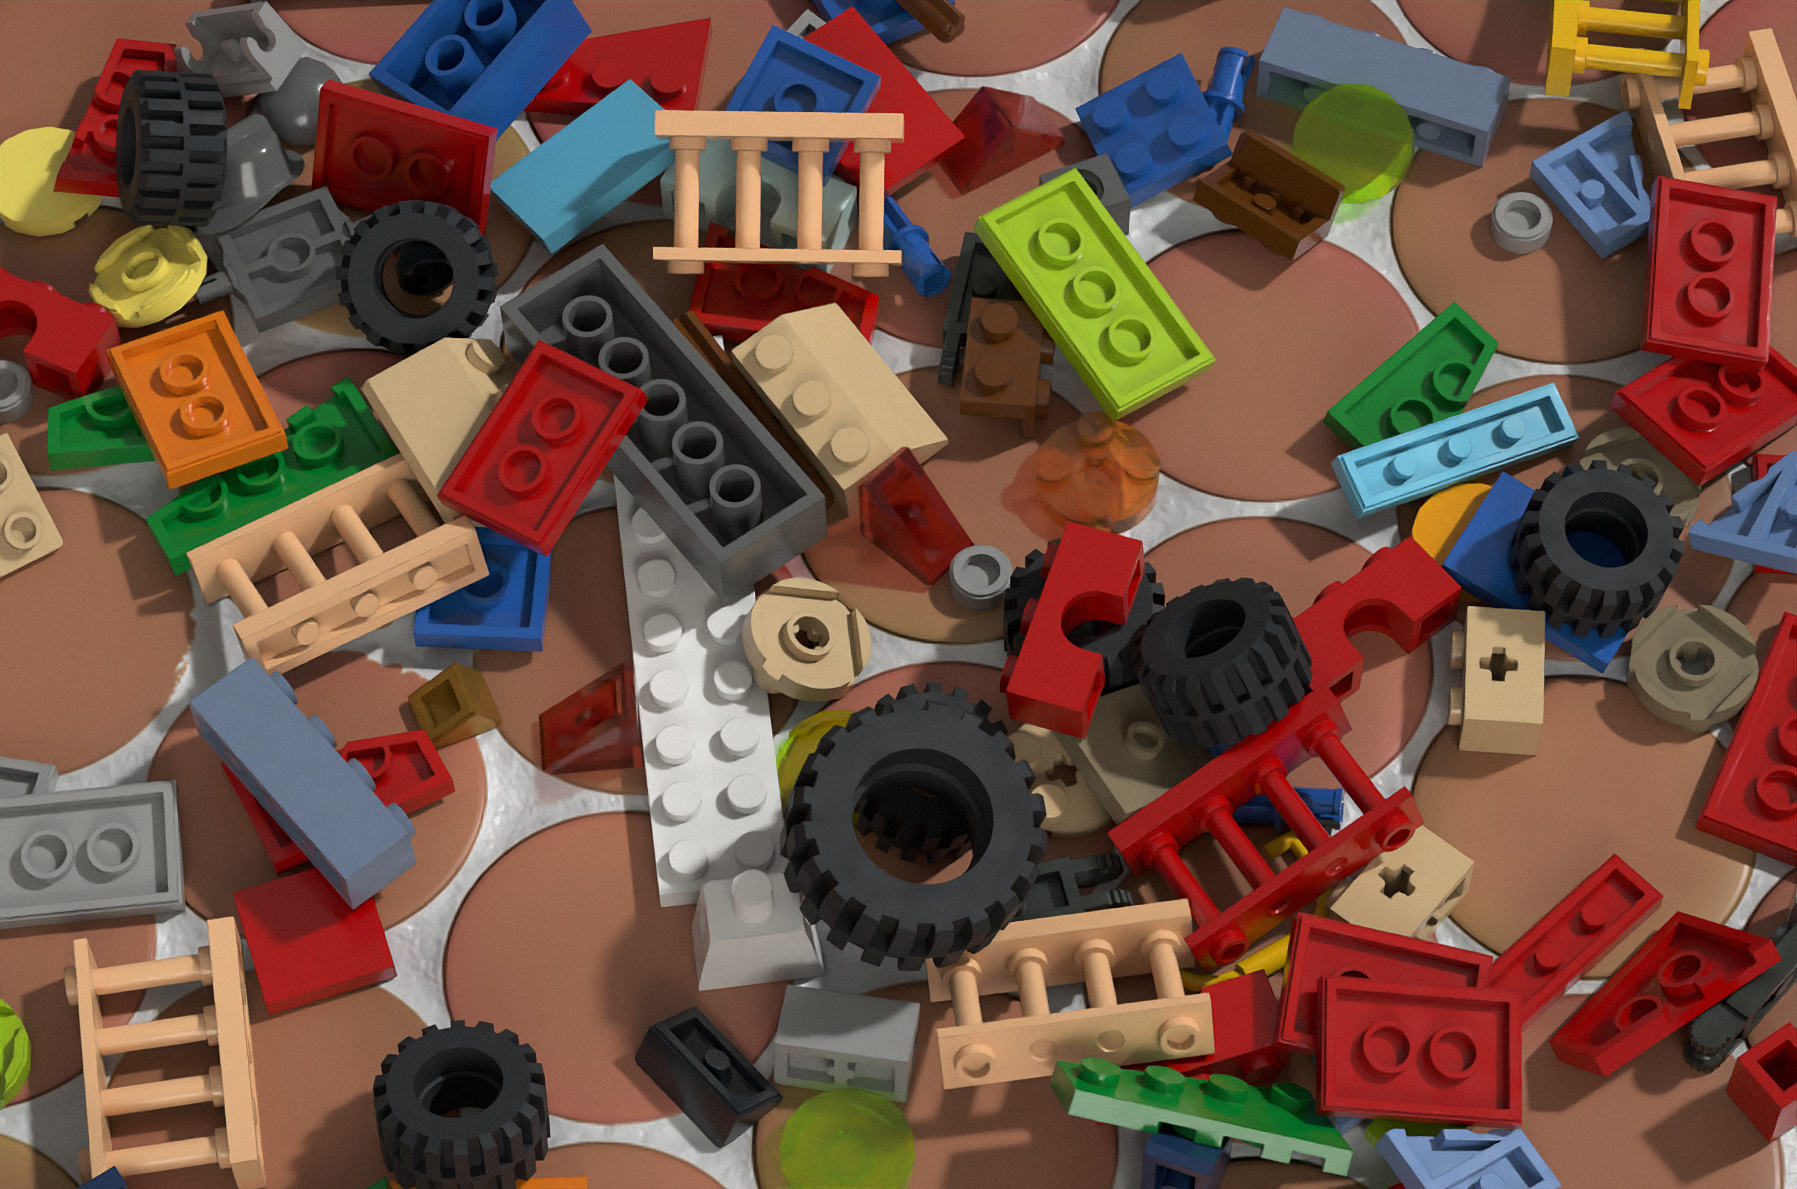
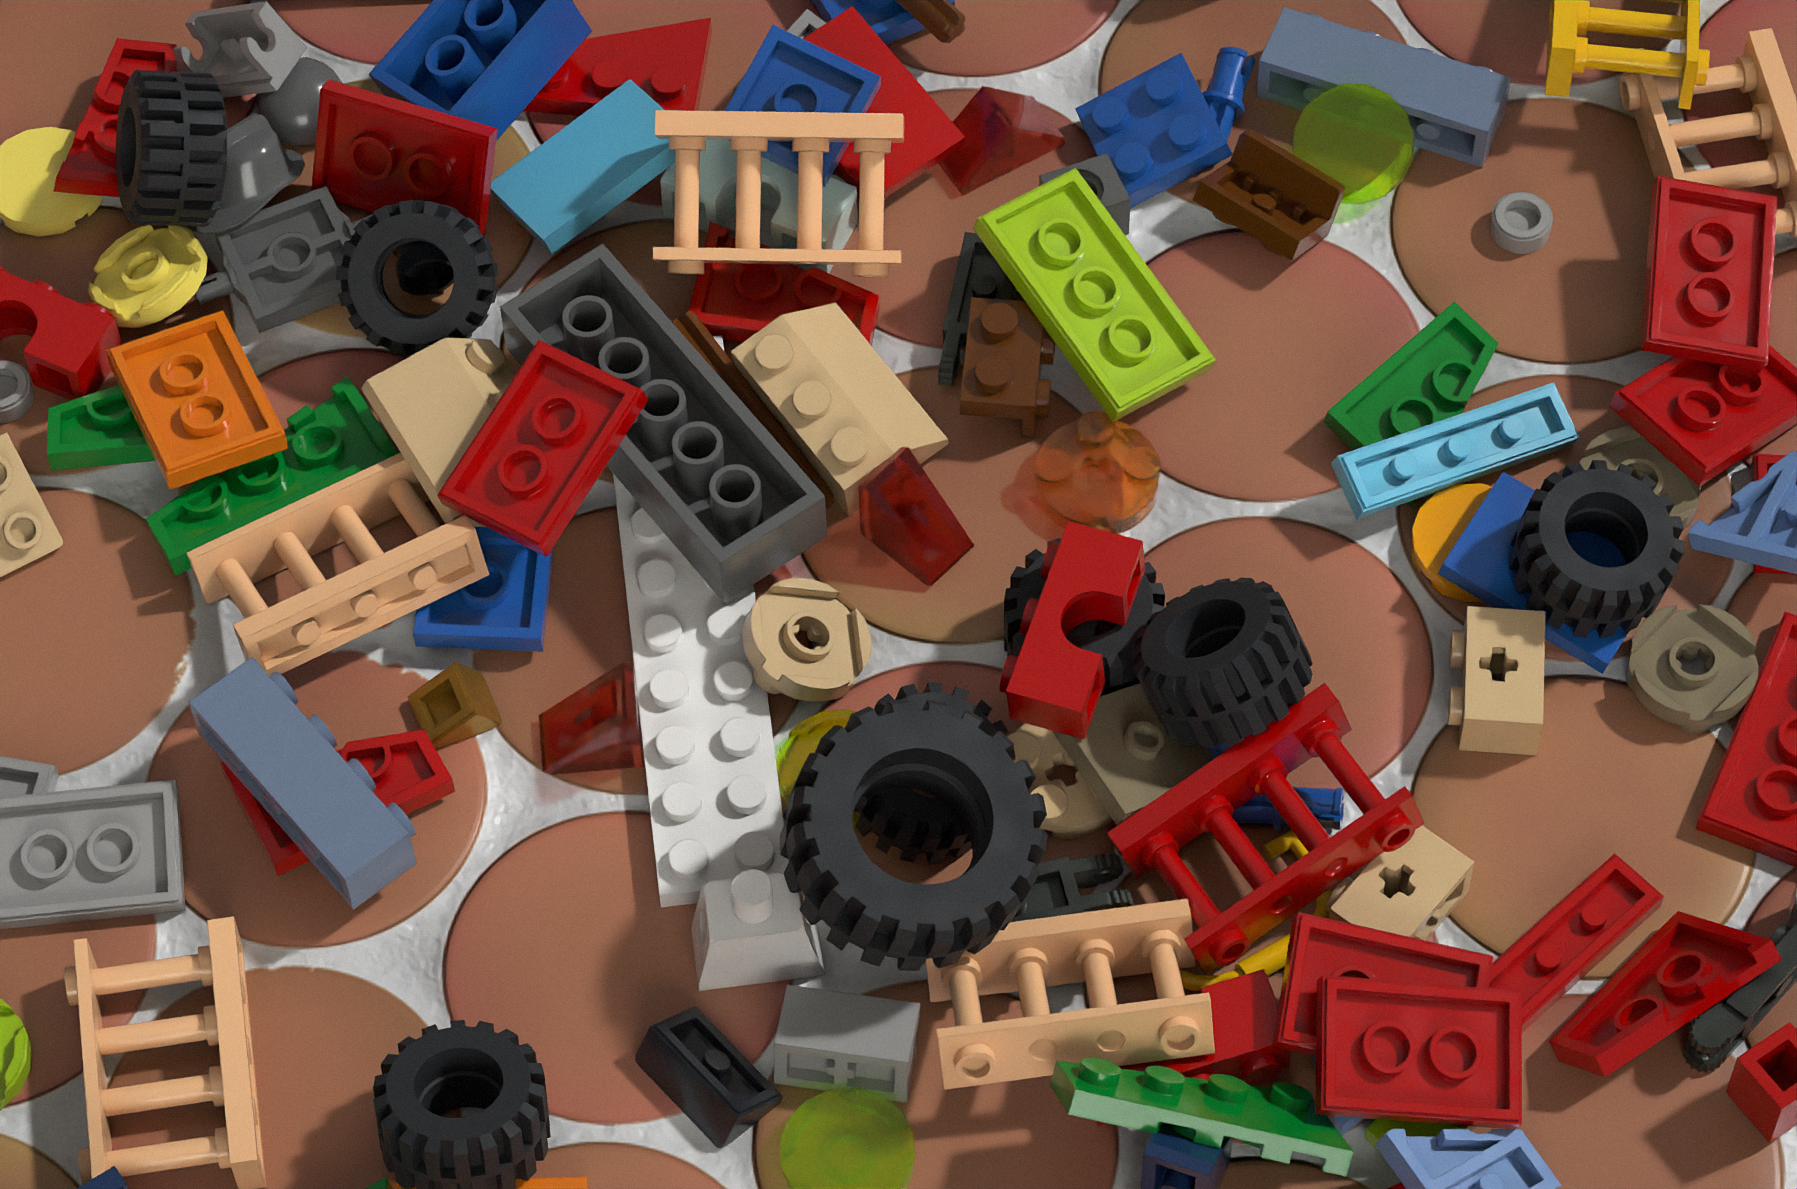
red tile [232,868,397,1016] -> none
blue axle [883,196,951,298] -> none
light grey tile [949,545,1013,611] -> none
red arch [1291,536,1462,703] -> none
medium blue wing [1529,110,1651,259] -> none

